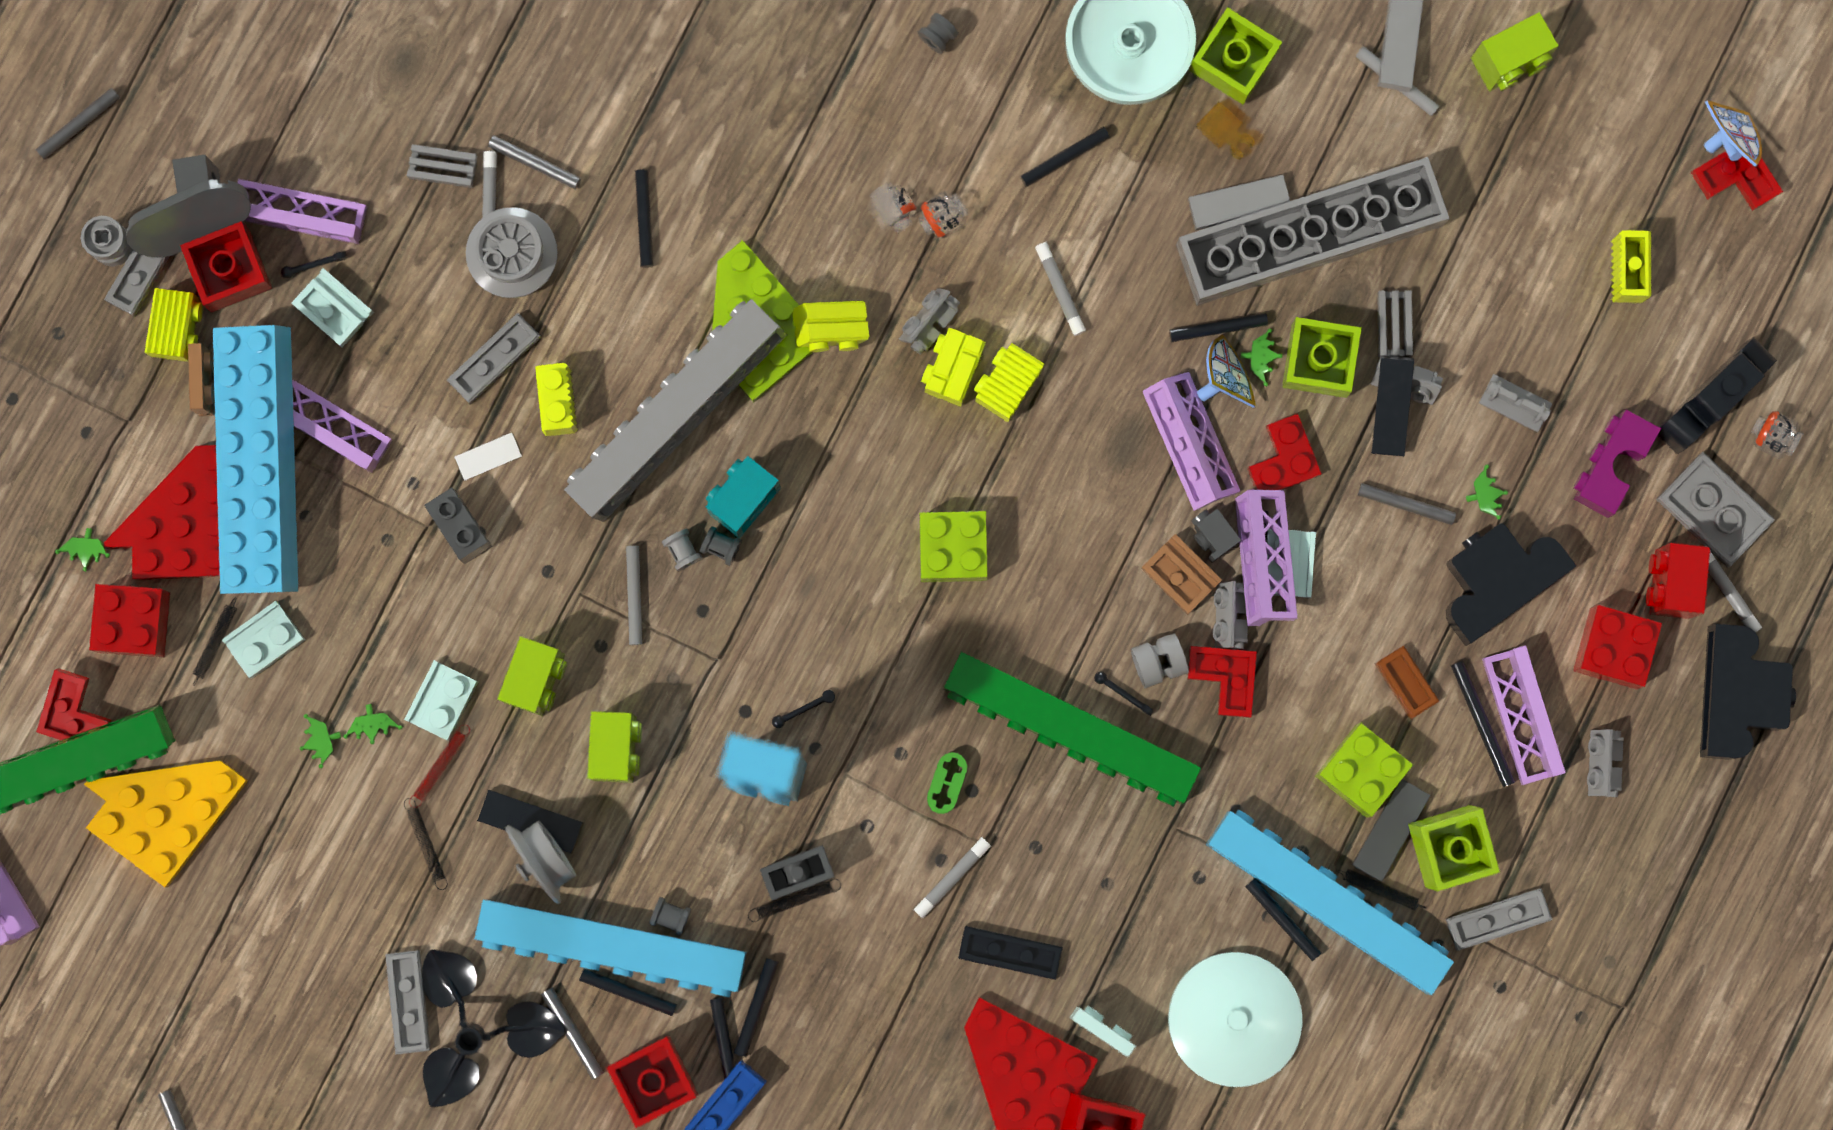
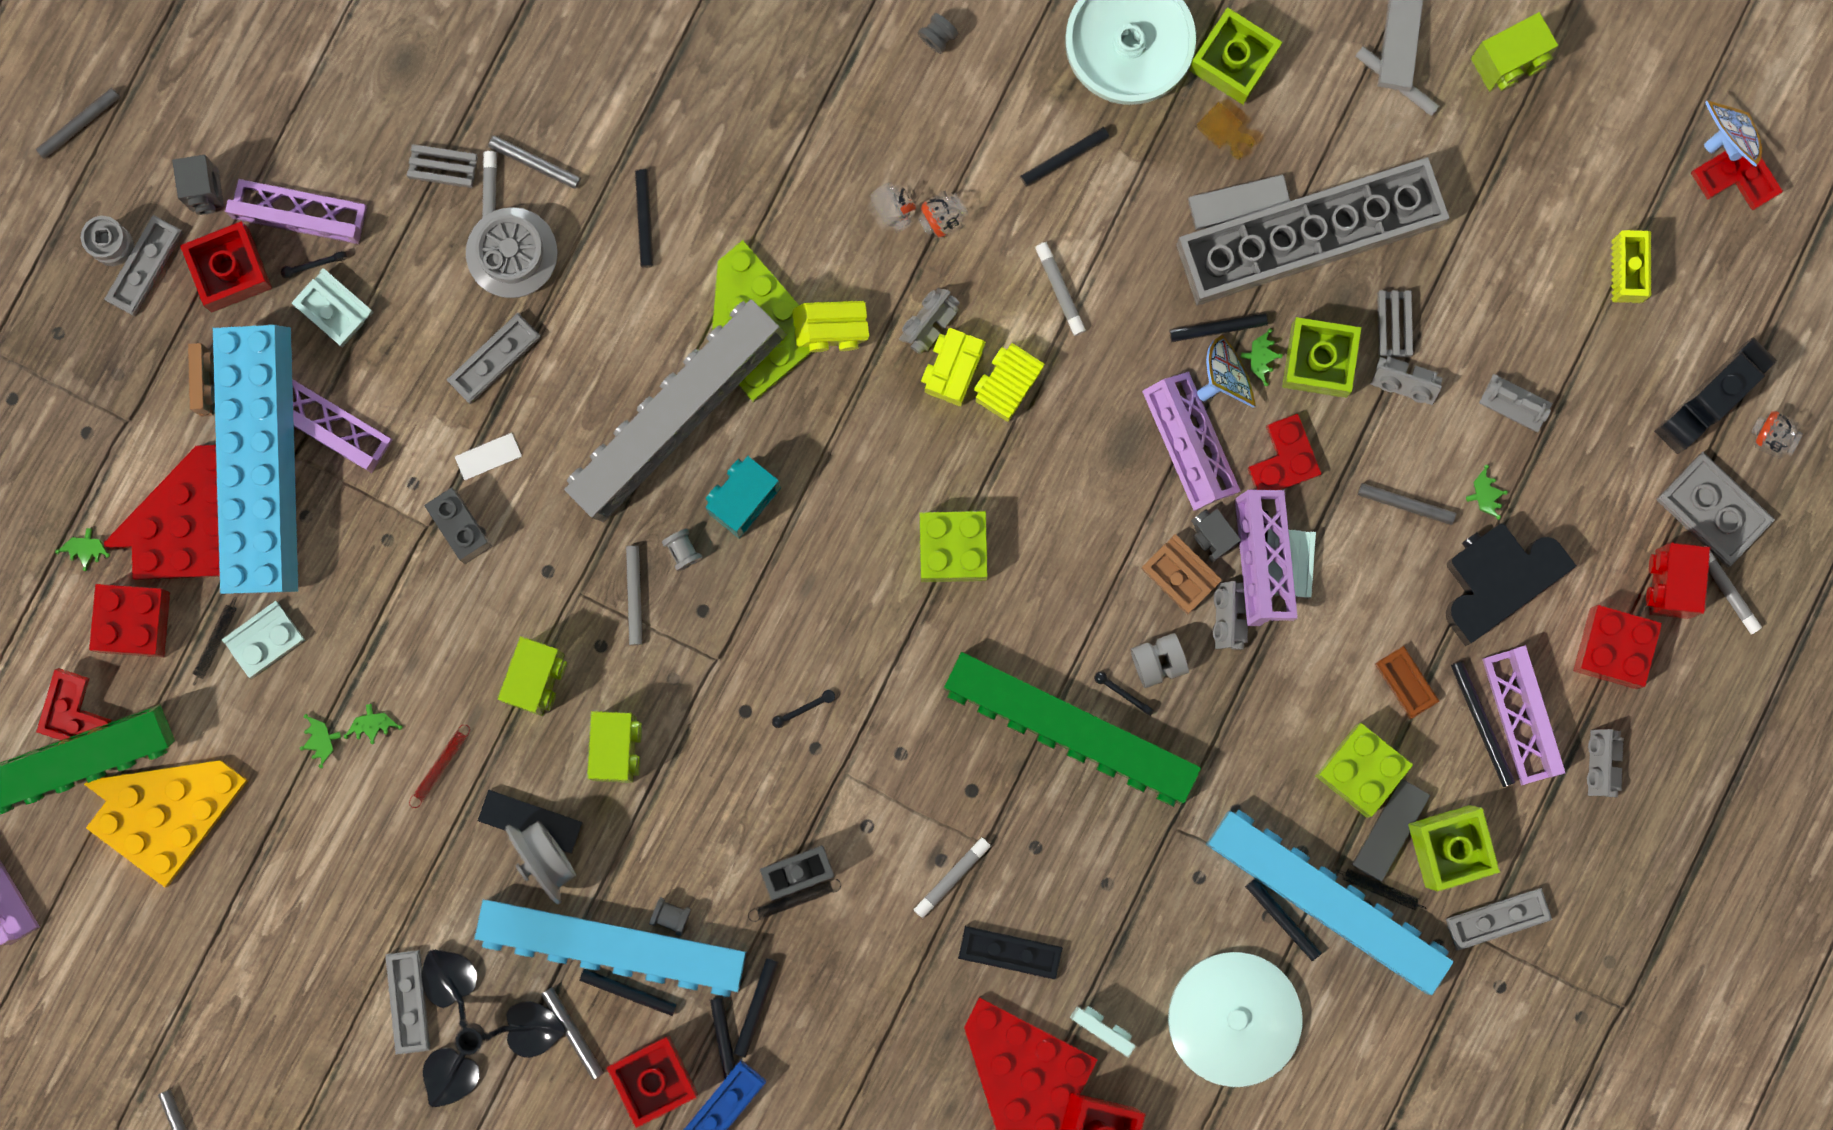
dark grey tile [126,179,251,257] -> none
neon yellow brick [145,288,203,362] -> none
light aqua plate [404,660,478,741] -> none
black piece [404,798,448,890] -> none
neon yellow brick [535,363,578,436] -> none
dark grey bush [700,526,742,566] -> none
medium azure brick [719,734,807,806] -> none
bright green beam [927,752,967,814] -> none
red plate [1187,646,1257,718] -> none
black tile [1371,355,1414,457] -> none
magenta arch [1573,410,1661,518] -> none
black brick [1700,624,1796,760] -> none

